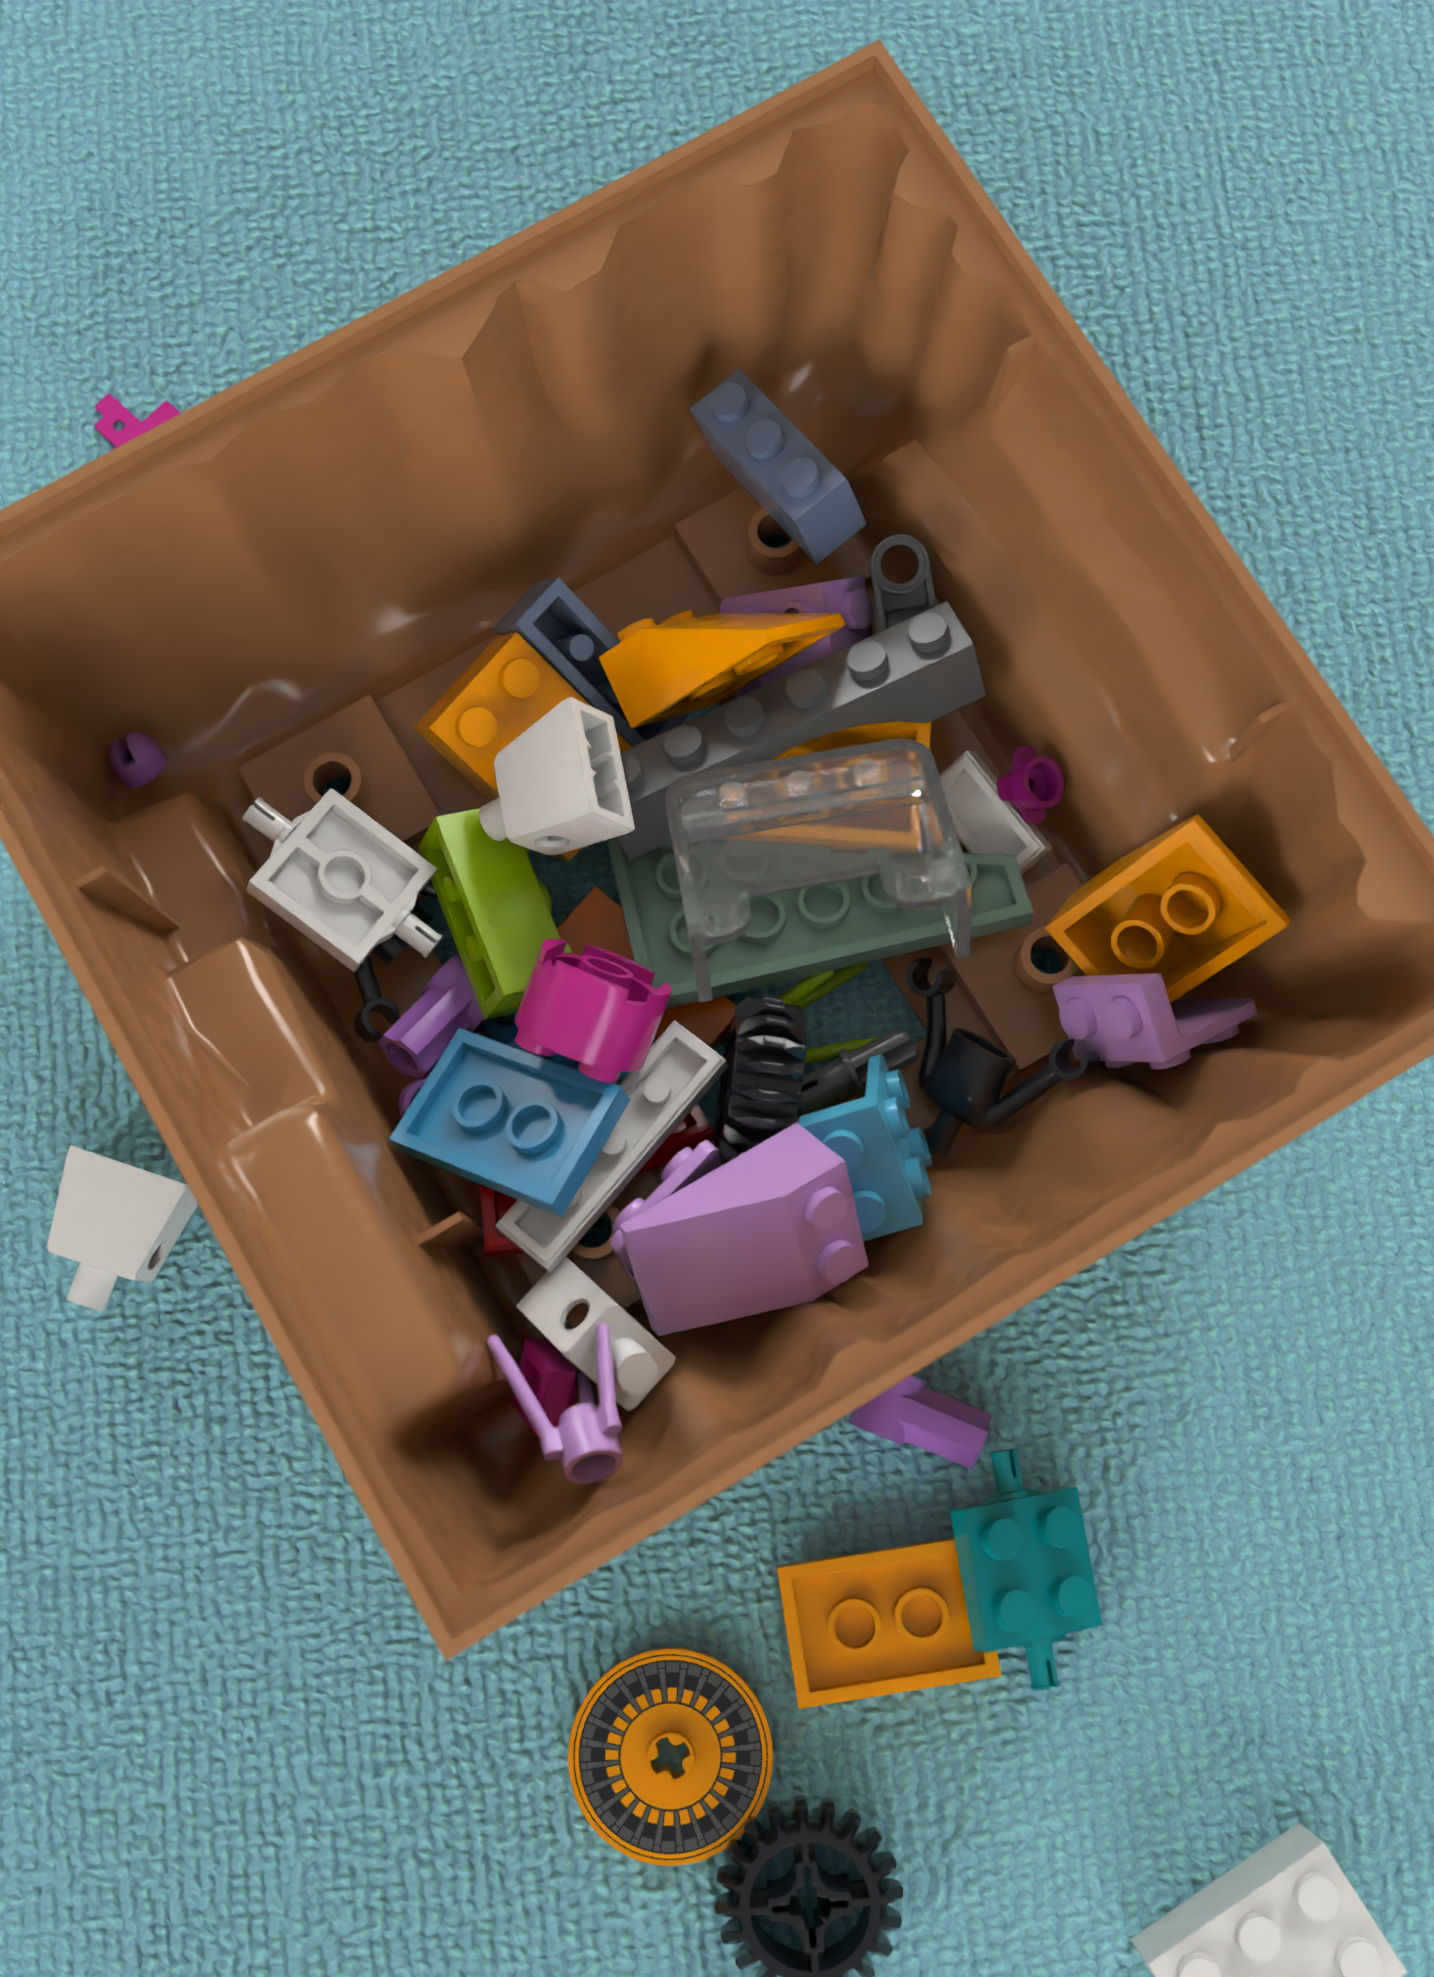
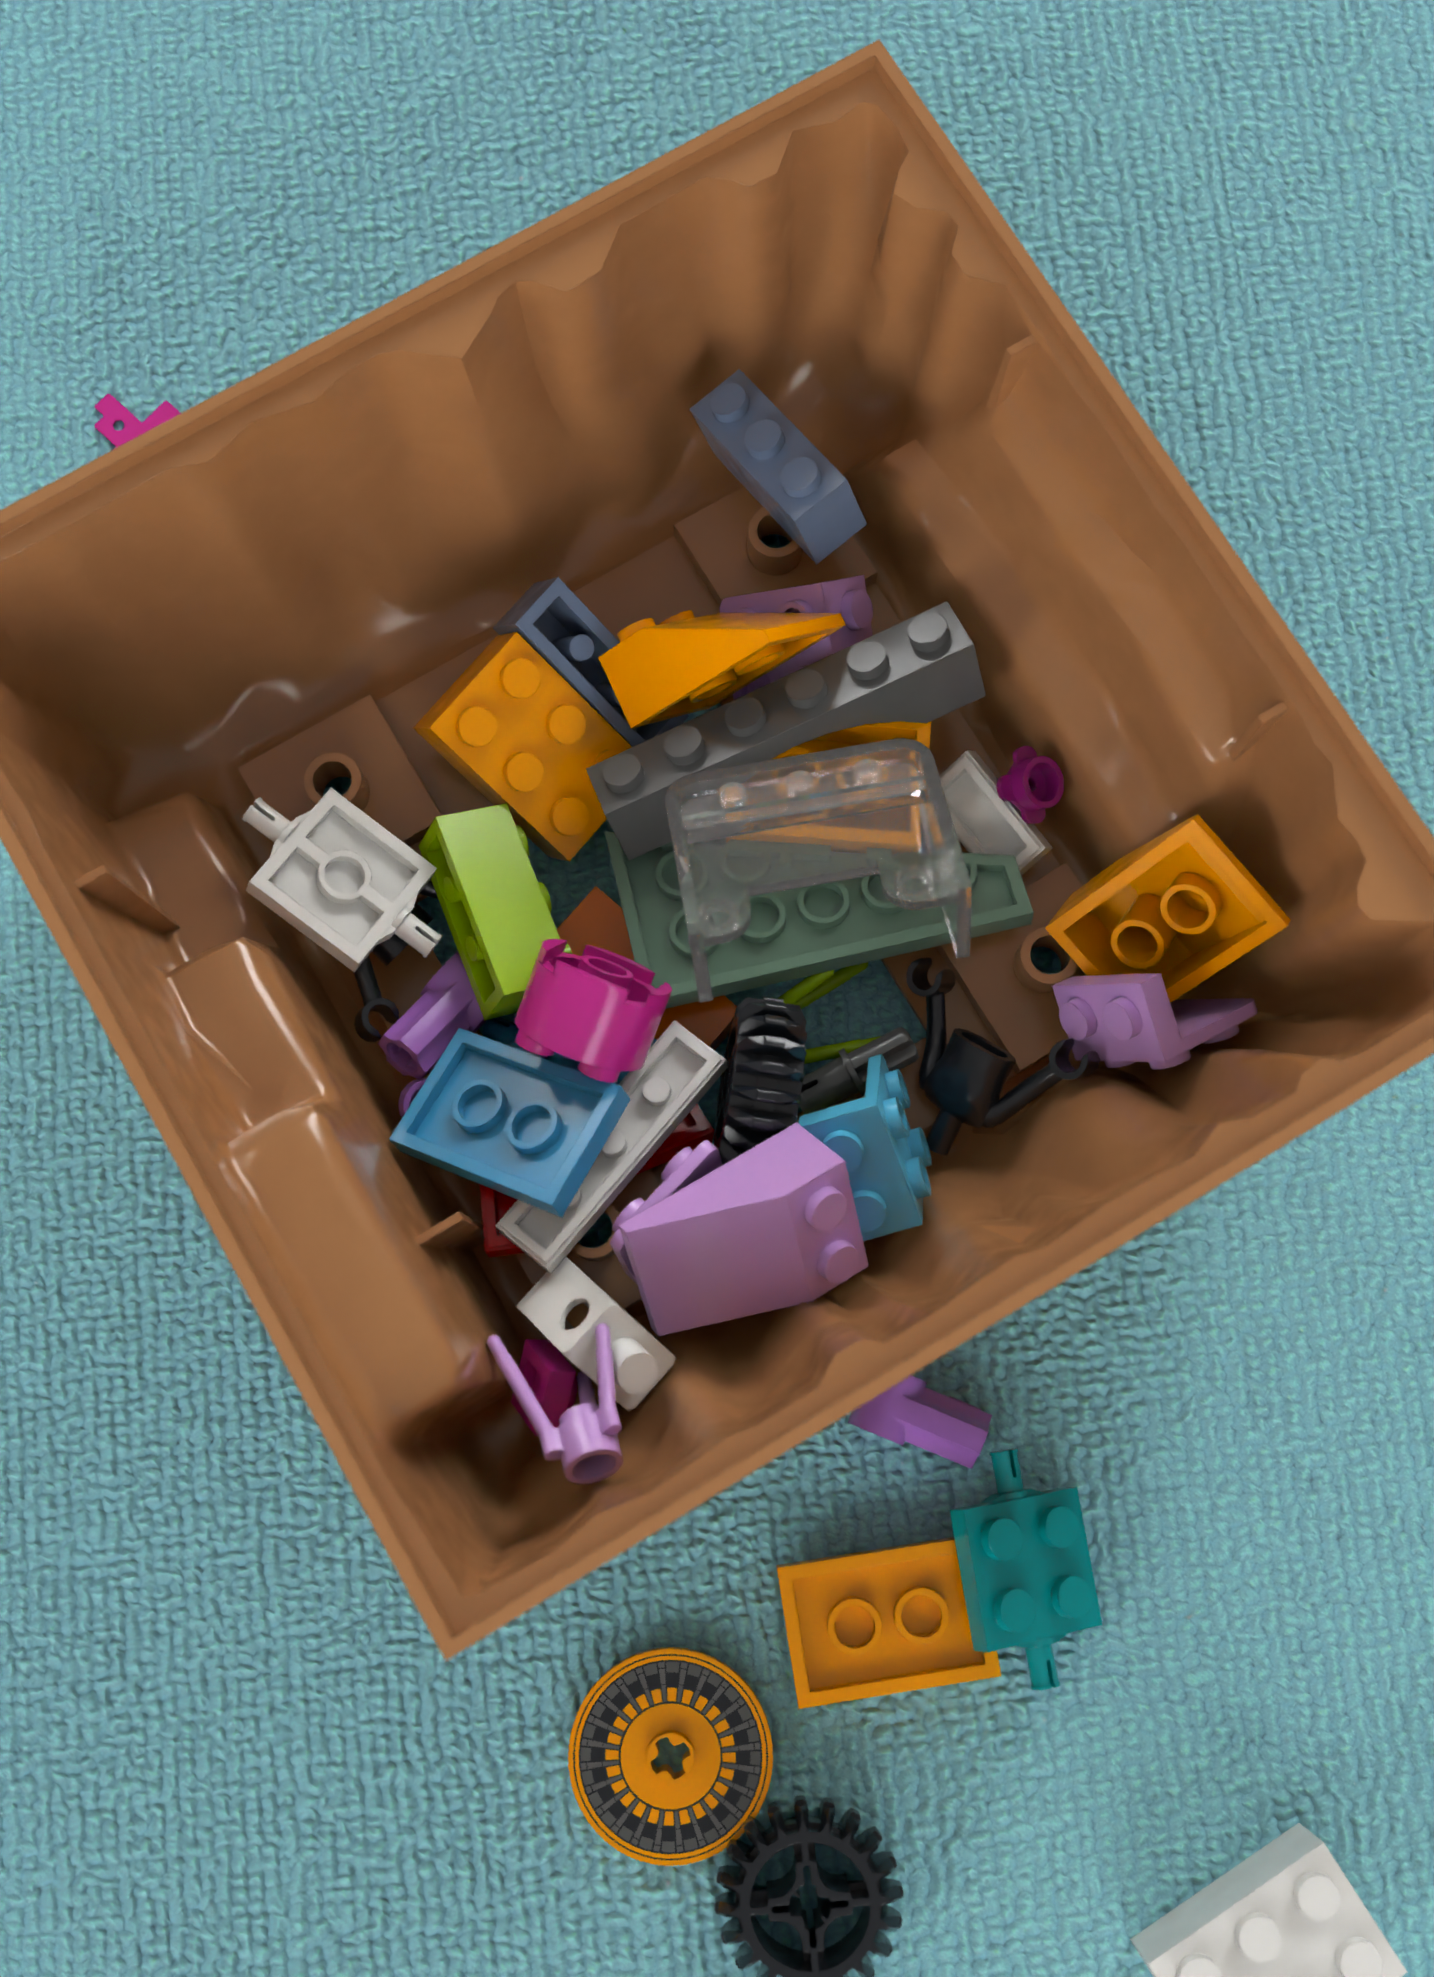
white torso [47,1145,198,1311] -> none
medium lavender hinge [109,731,168,788] -> none
white torso [479,697,635,855] -> none
dark grey piece [869,534,939,634] -> none

